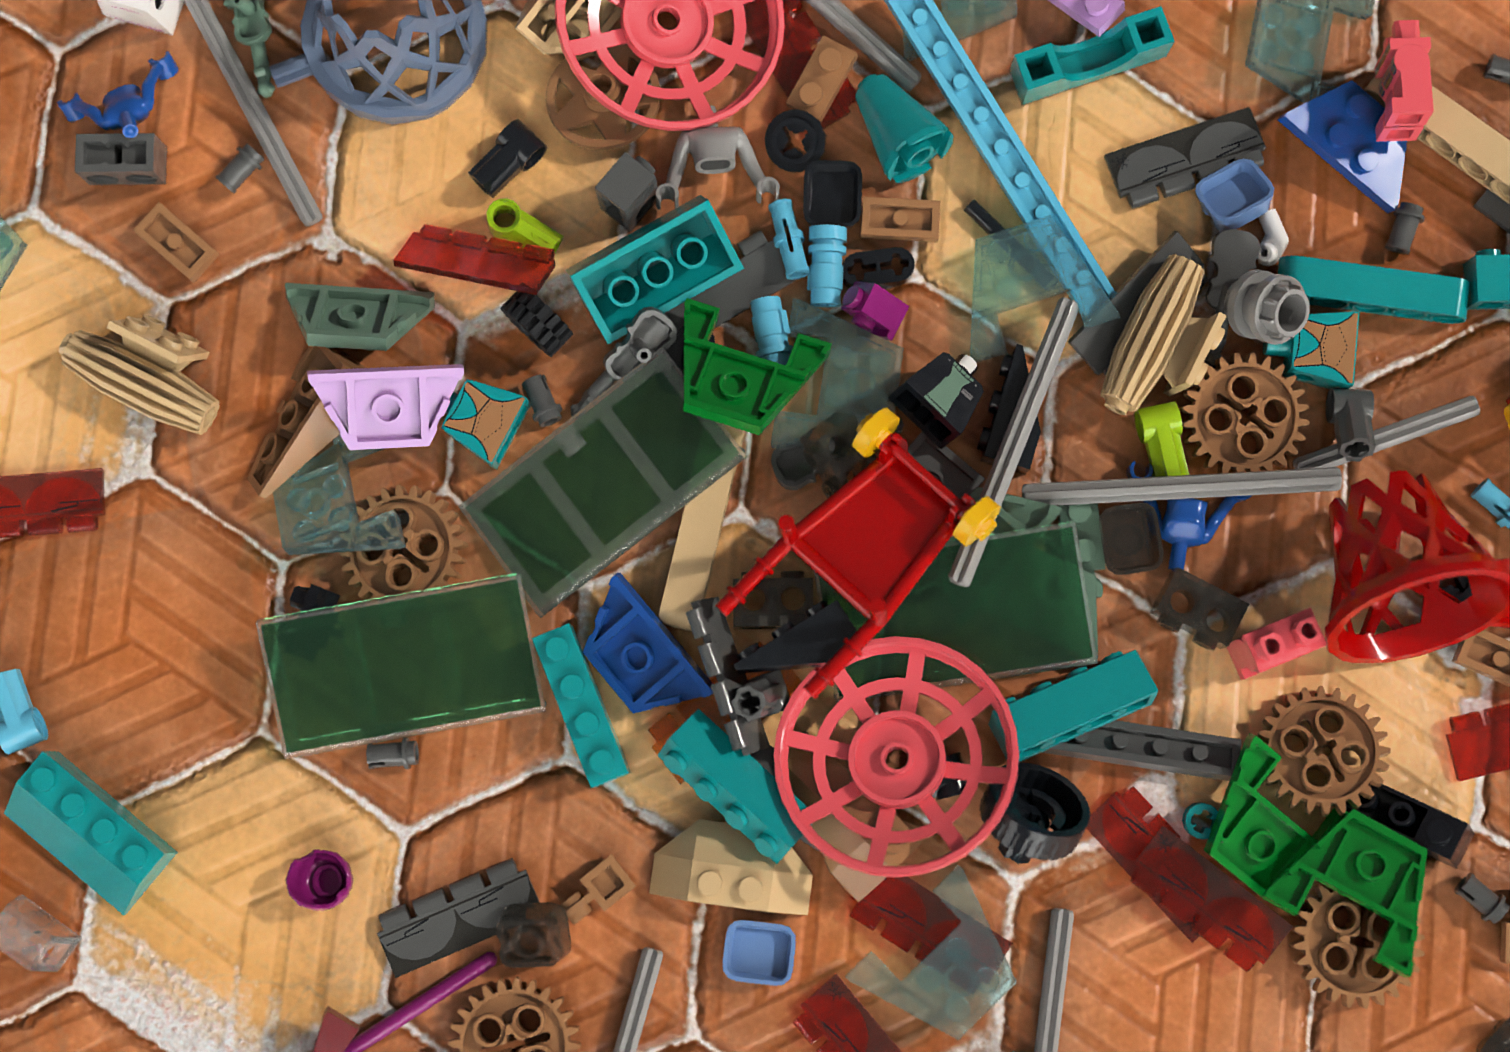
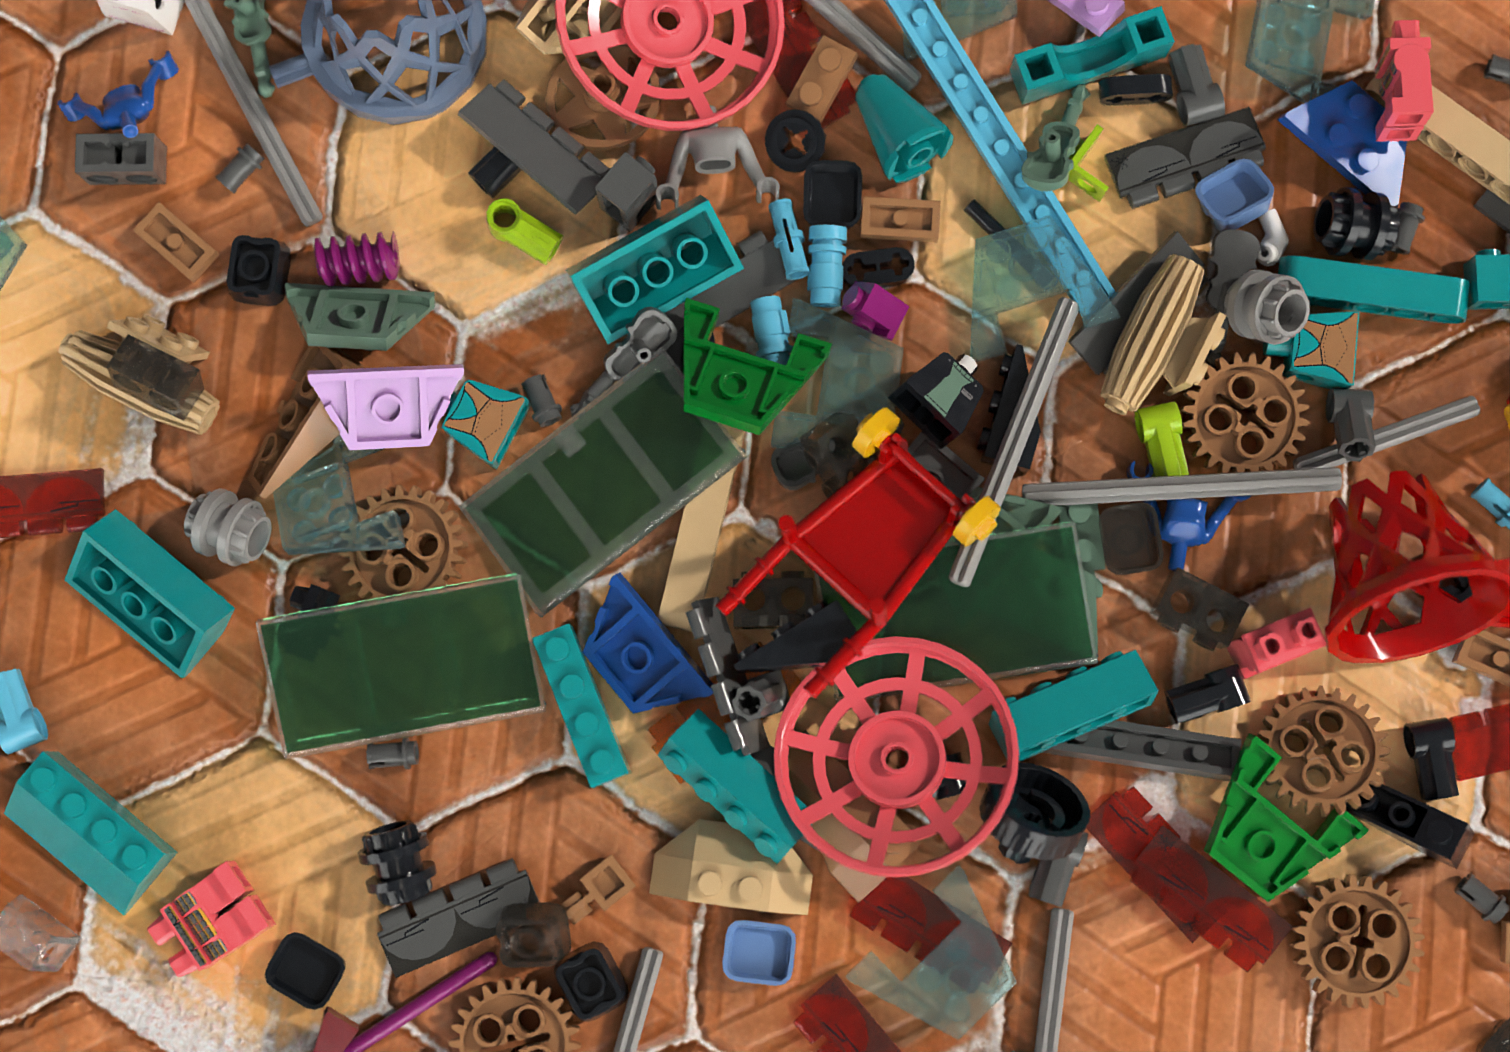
magenta hair [285,849,354,911] -> none
clear red windscreen [393,224,556,295] -> none
black tyre [500,286,573,357] -> none
teal bush [1182,802,1218,840] -> none
green wing [1261,809,1428,978] -> none
none -> teal slope [64,509,235,679]
none -> clear smoke brick [107,334,204,421]
none -> coral hips [147,860,276,977]
none -> light grey piece [184,488,272,566]
none -> black piece [227,235,291,306]
none -> black piece [265,932,346,1010]
none -> magenta piece [314,231,400,286]
none -> black piece [358,820,437,906]
none -> dark grey windscreen [458,80,610,215]
none -> black piece [554,941,629,1022]
none -> sand green piece [1021,85,1090,191]
none -> dark grey piece [1028,820,1088,907]
none -> lime bracket [1068,124,1109,202]
none -> black beam [1099,74,1173,106]
none -> black piece [1164,664,1251,723]
none -> dark grey piece [1167,44,1225,127]
none -> black piece [1313,187,1400,261]
none -> black piece [1403,717,1459,801]

